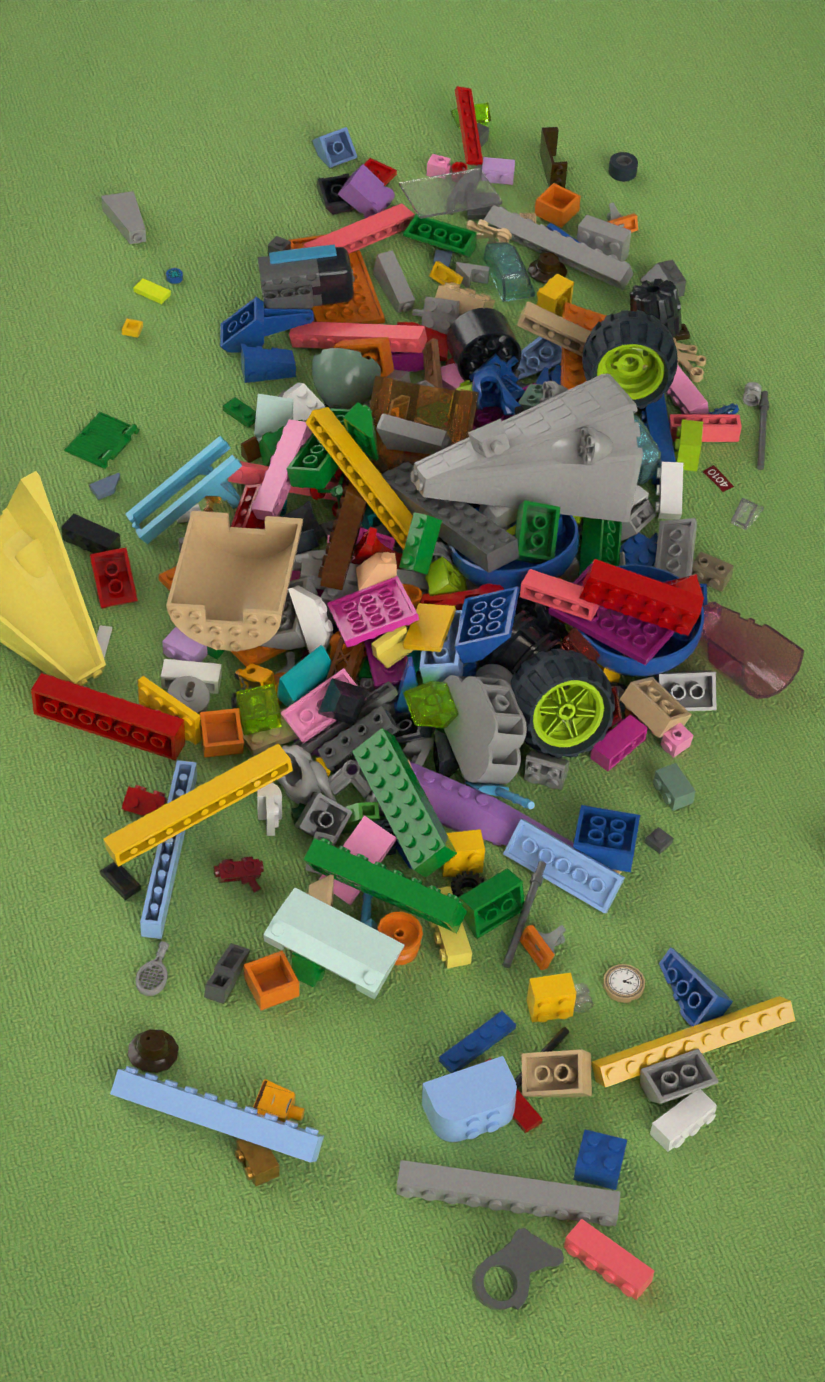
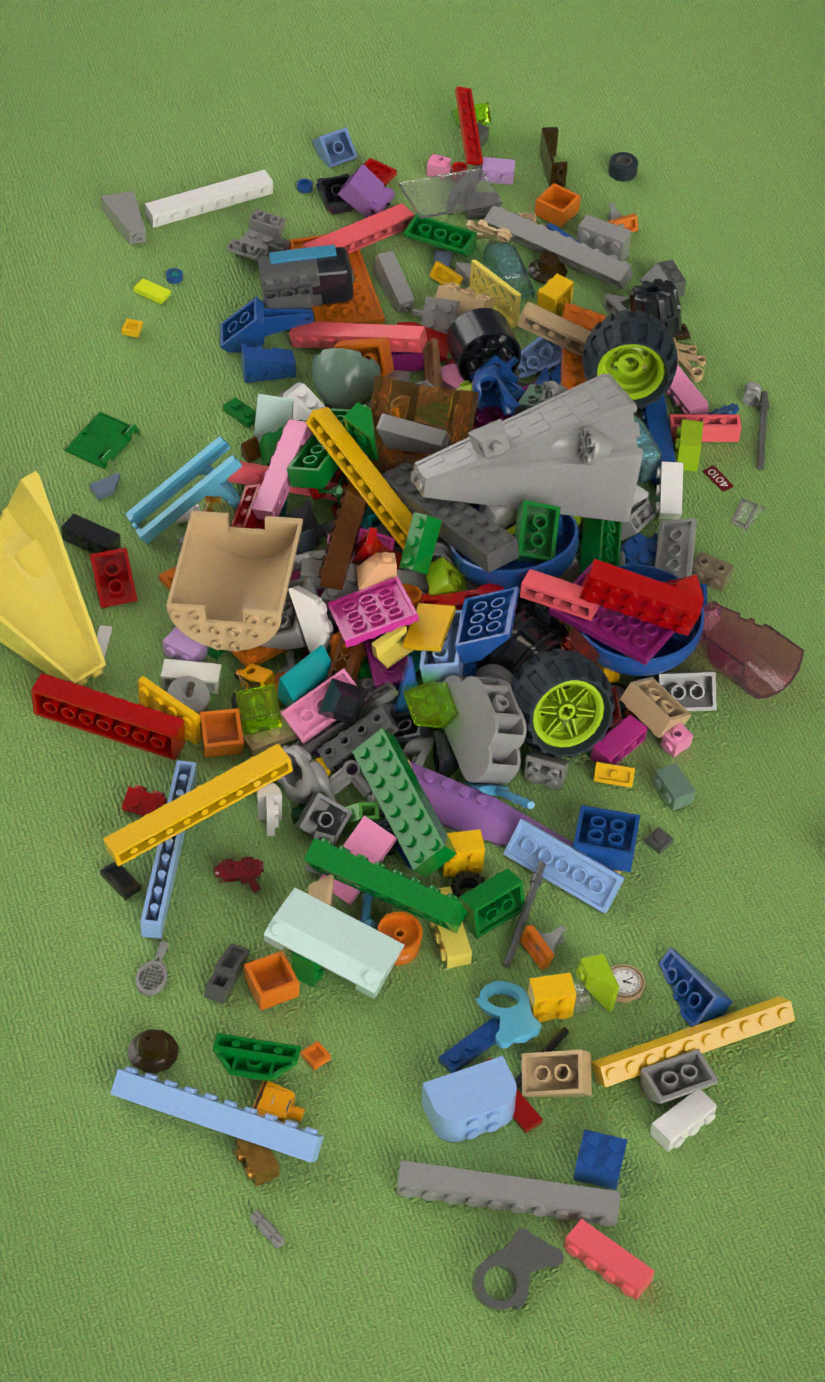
none -> white brick [145,170,273,228]
none -> green wedge [213,1033,302,1082]
none -> light grey slope [226,209,286,261]
none -> light grey axle [250,1210,285,1248]
none -> blue tile [297,178,313,193]
none -> orange plate [301,1041,331,1071]
none -> light yellow fence [468,259,521,329]
none -> medium azure animal [475,981,542,1048]
none -> lime slope [576,953,619,1012]
none -> yellow plate [593,761,635,788]
none -> light grey slope [603,294,630,314]

